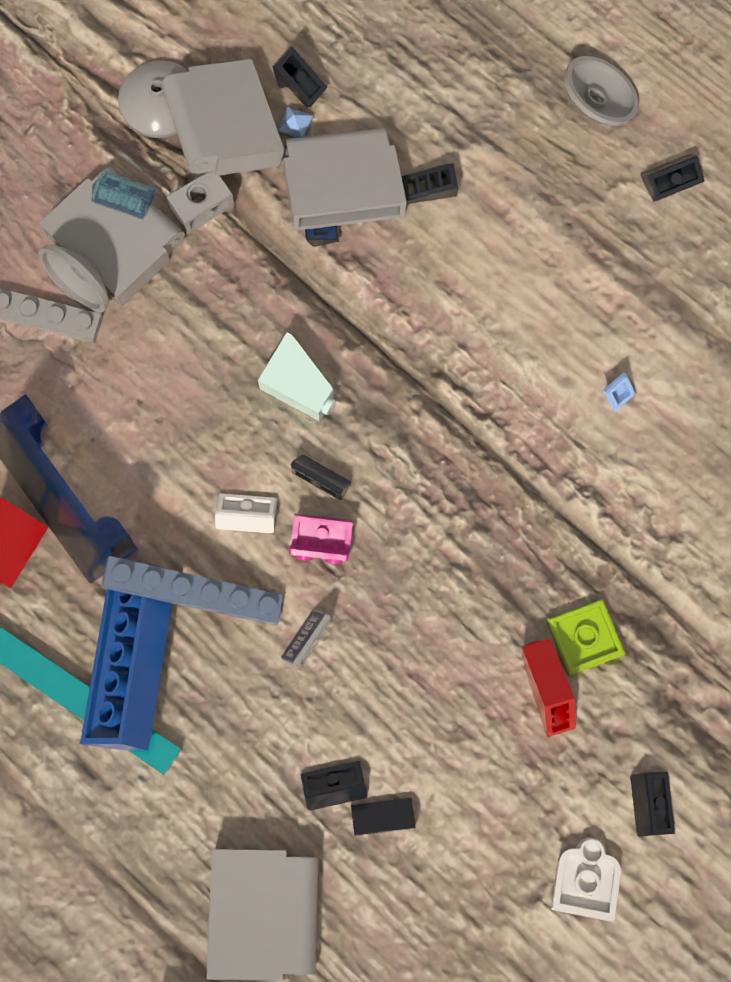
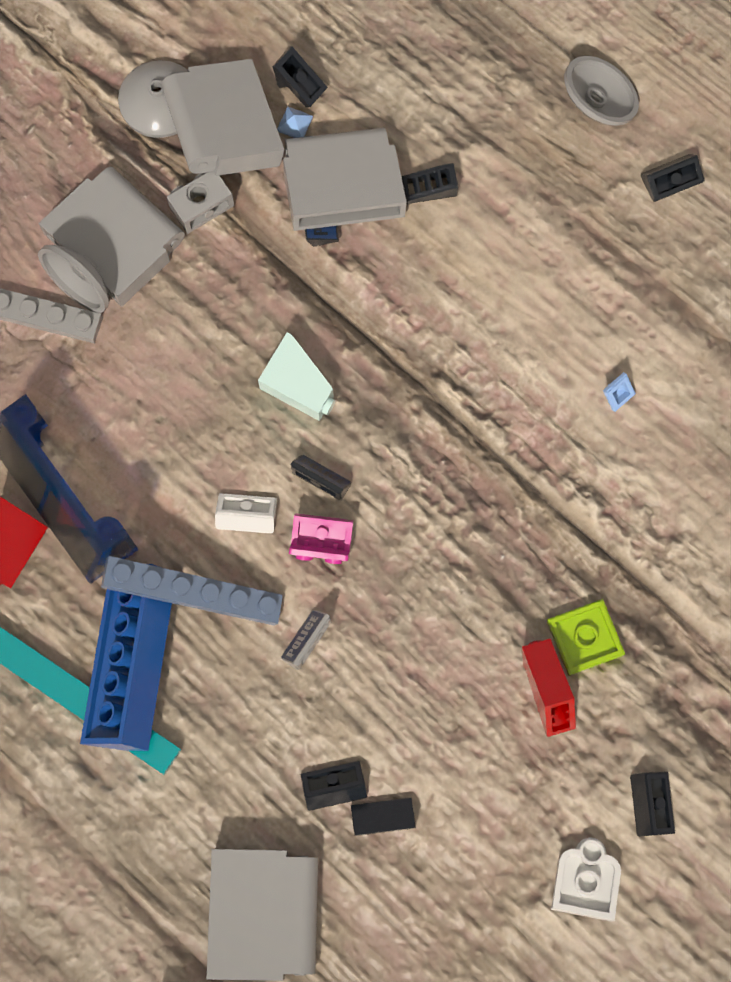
clear light blue slope [91,170,157,219] -> none

